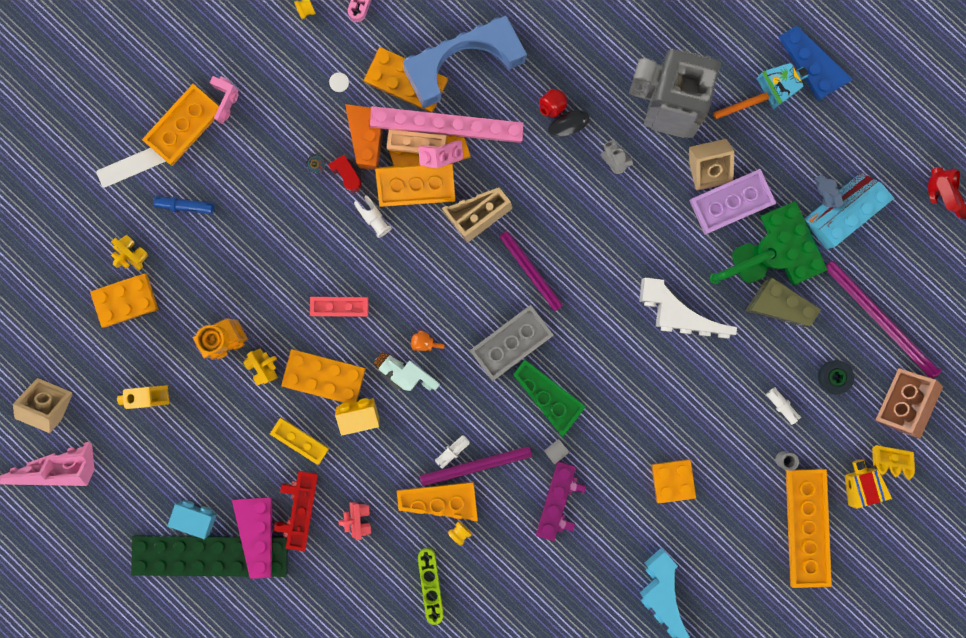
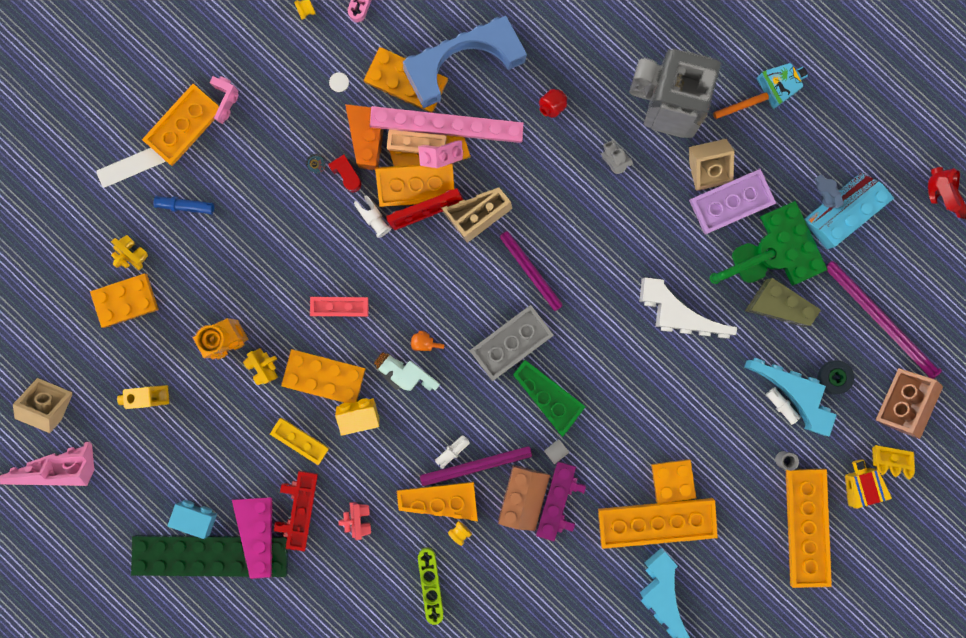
black arm [548,110,590,136] -> none
blue wing [779,26,853,101] -> none
none -> red plate [386,188,463,231]
none -> nougat slope [498,465,550,531]
none -> light orange plate [598,498,718,549]
none -> medium azure arch [744,358,837,437]

